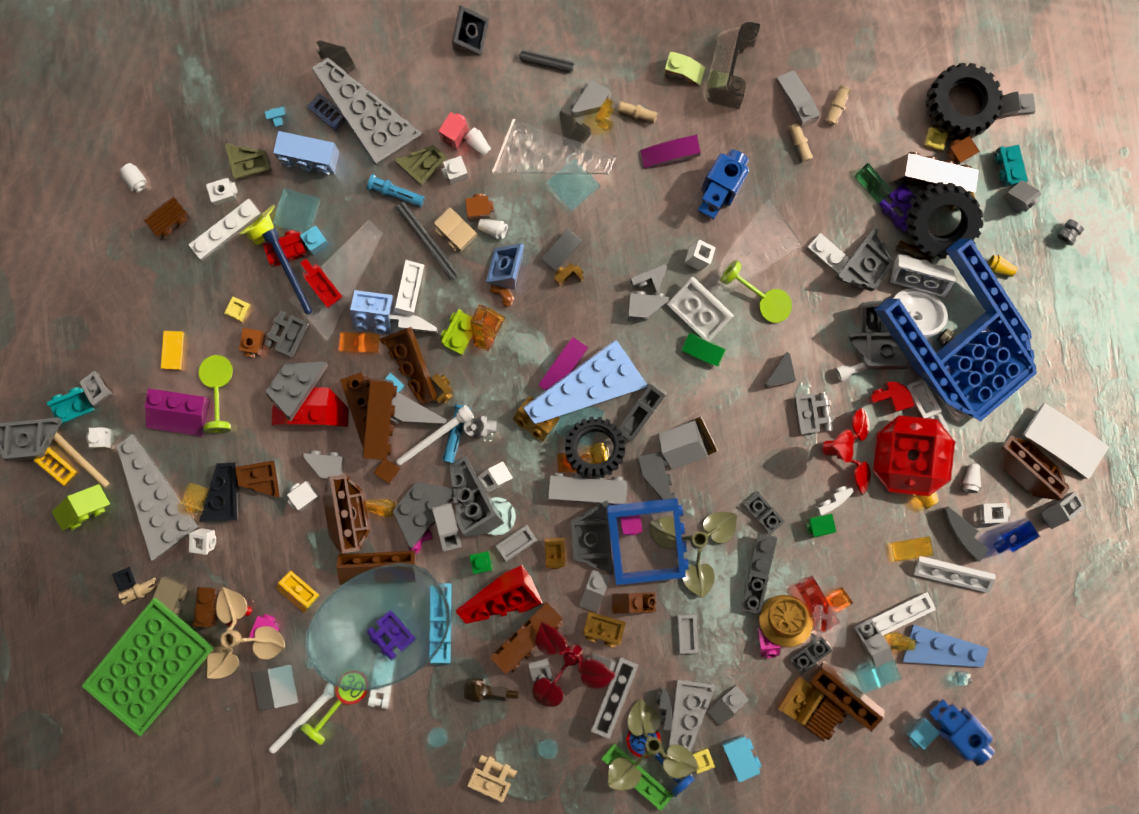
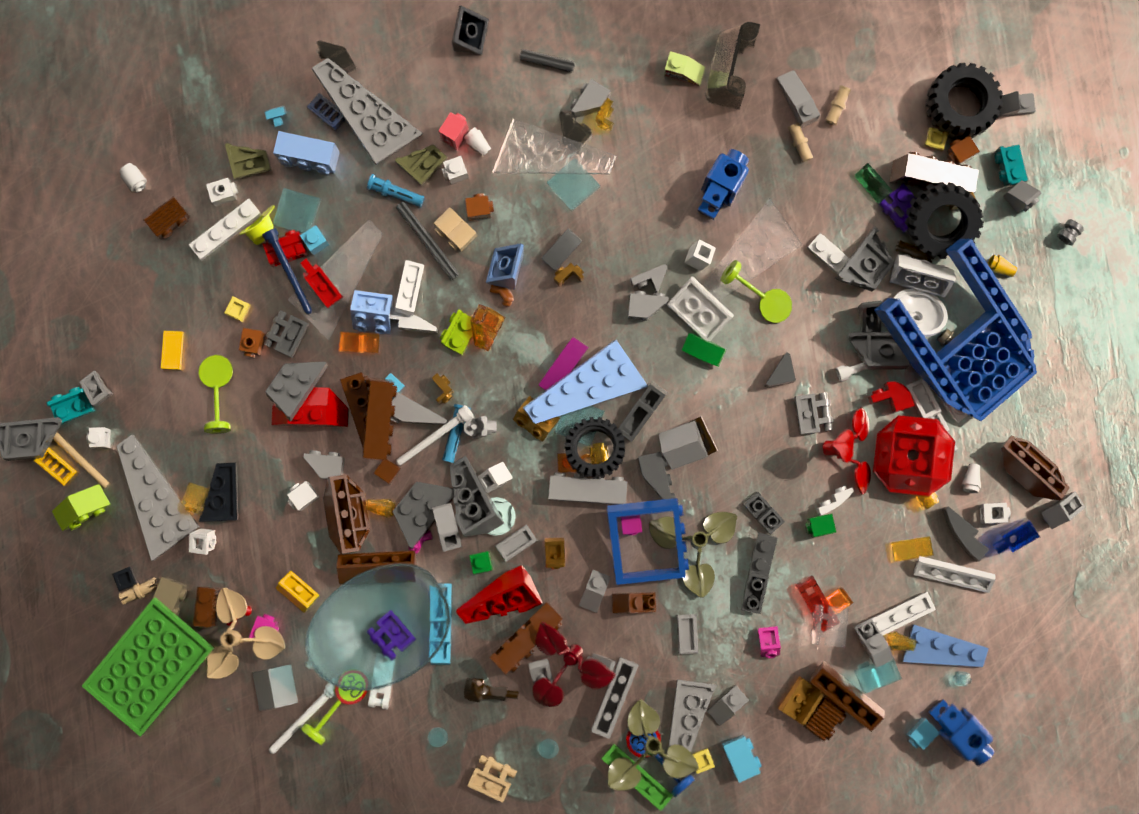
magenta slope [145,388,210,437] -> none
reddish brown wing [235,460,280,497] -> none
reddish brown wing [380,327,438,405] -> none
white cone [478,219,508,239] -> none
dark grey wing [571,501,613,575] -> none
pearl gold bracket [583,612,626,648] -> none
tan pin [618,101,658,124] -> none
magenta slope [640,135,701,169] -> none
dark grey slope [655,688,672,731] -> none
pearl gold wheel [759,595,813,647] -> none
dark grey slope [790,634,833,675] -> none
white slope [1023,403,1109,479] -> none

